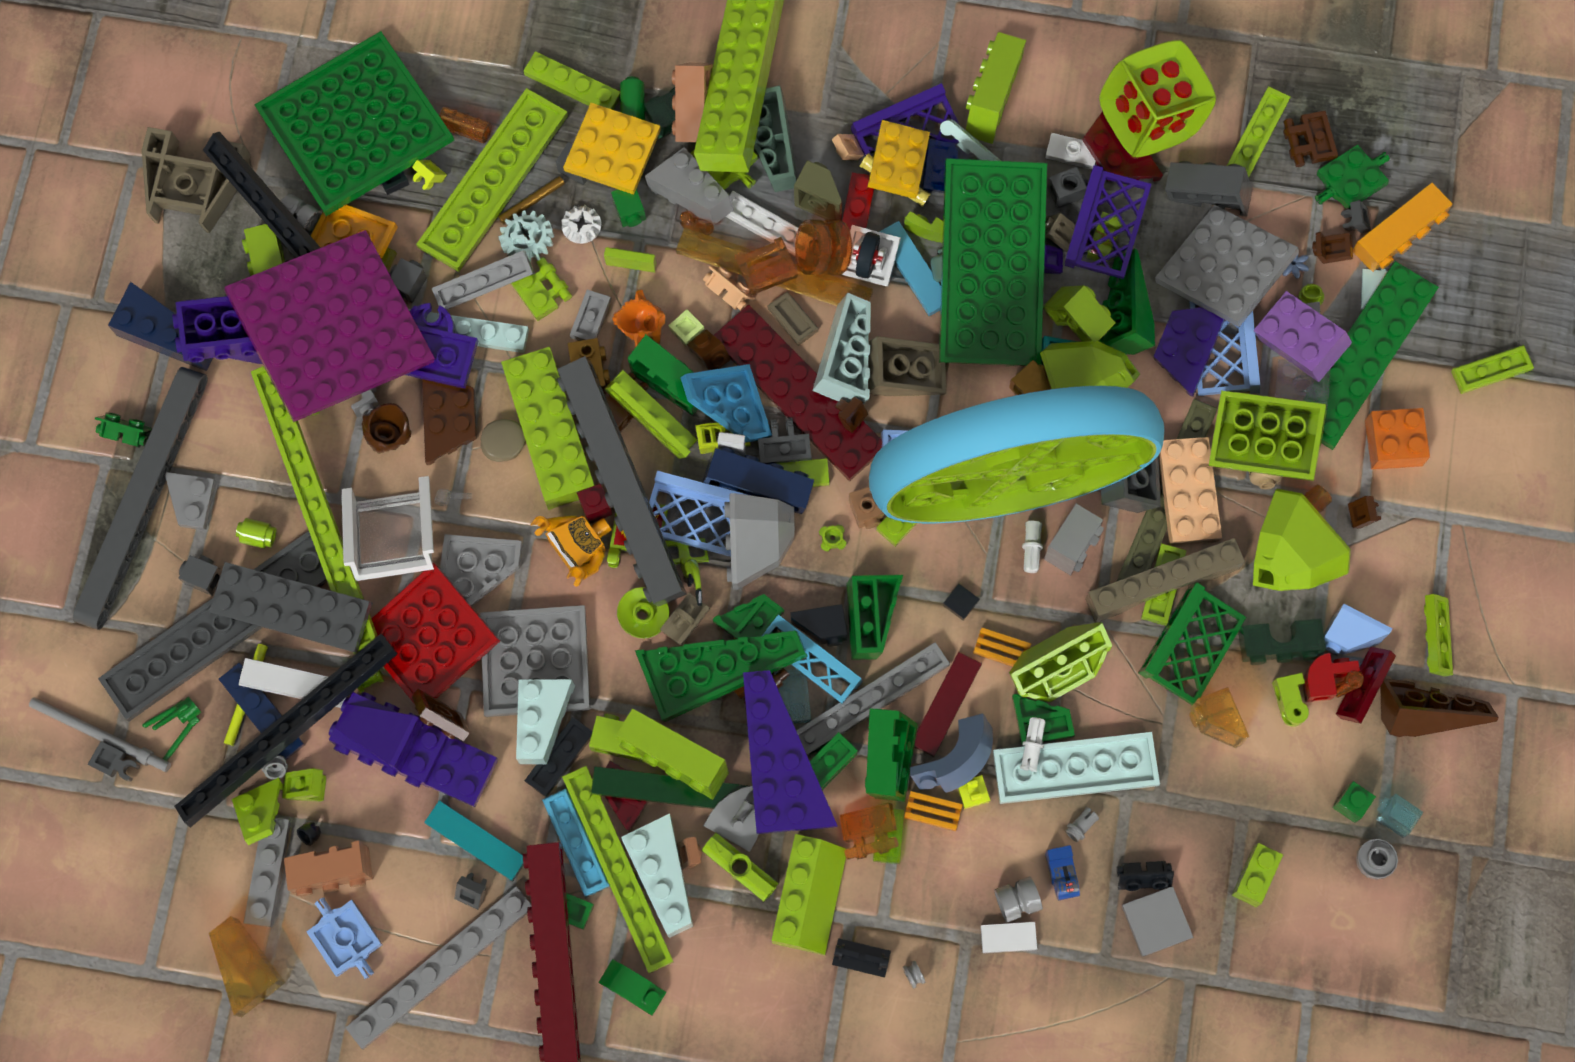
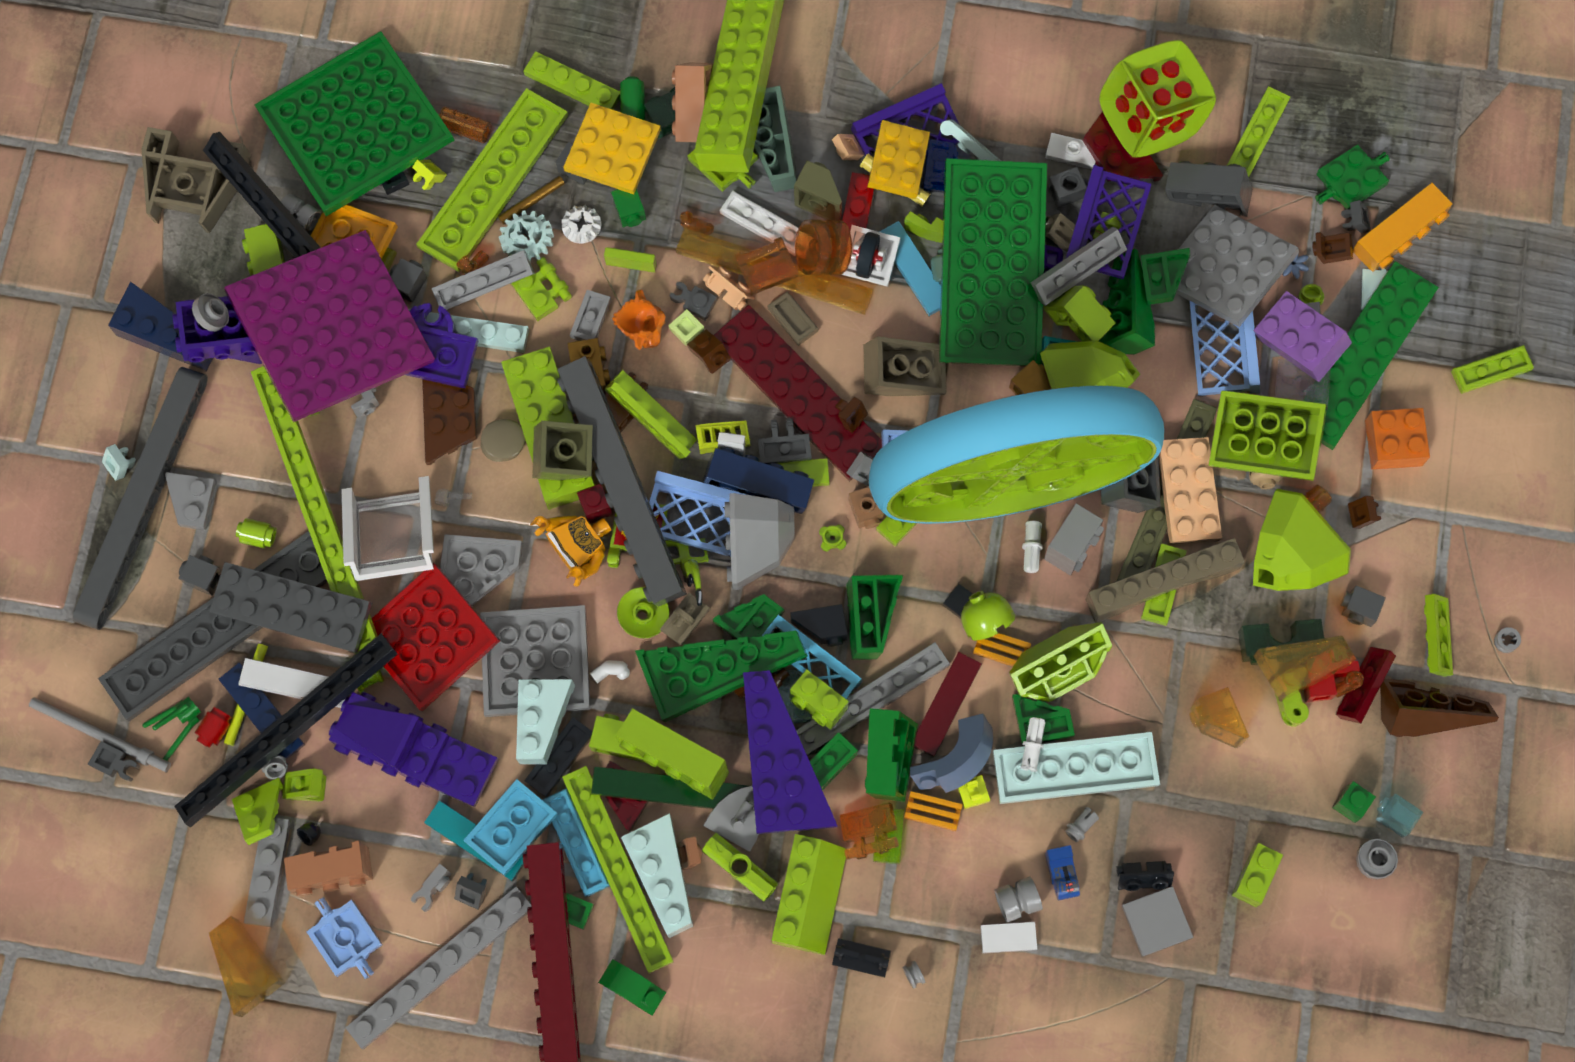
green hinge [95,412,152,447] -> none
reddish brown hair [362,403,411,454] -> none
reddish brown plate [412,689,470,741] -> none
green wedge [628,334,698,416] -> none
light grey wedge [645,147,733,225] -> none
dark azure plate [681,364,772,443] -> none
light aqua wedge [812,293,871,404] -> none
lime wedge [966,32,1026,144] -> none
green fence [1138,582,1247,706] -> none
dark purple wing [1154,308,1225,397] -> none
reddish brown plate [1283,110,1338,167] -> none
light blue slope [1320,604,1393,655] -> none
none -> light aqua tile [102,444,136,481]
none -> light grey plate [192,293,229,332]
none -> red brick [194,707,232,748]
none -> light grey plate [411,864,452,912]
none -> clear orange arm [456,250,490,274]
none -> medium azure plate [463,779,558,876]
none -> olive slope [532,421,593,480]
none -> white arm [589,660,630,684]
none -> dark grey plate [670,282,717,321]
none -> lime brick [789,669,849,730]
none -> light grey plate [846,452,873,486]
none -> lime cylinder [961,591,1016,641]
none -> light grey plate [1031,227,1127,306]
none -> green wing [1140,248,1190,305]
none -> clear yellow wedge [1254,636,1356,702]
none -> dark grey brick [1341,586,1386,627]
none -> light grey bush [1494,627,1521,653]

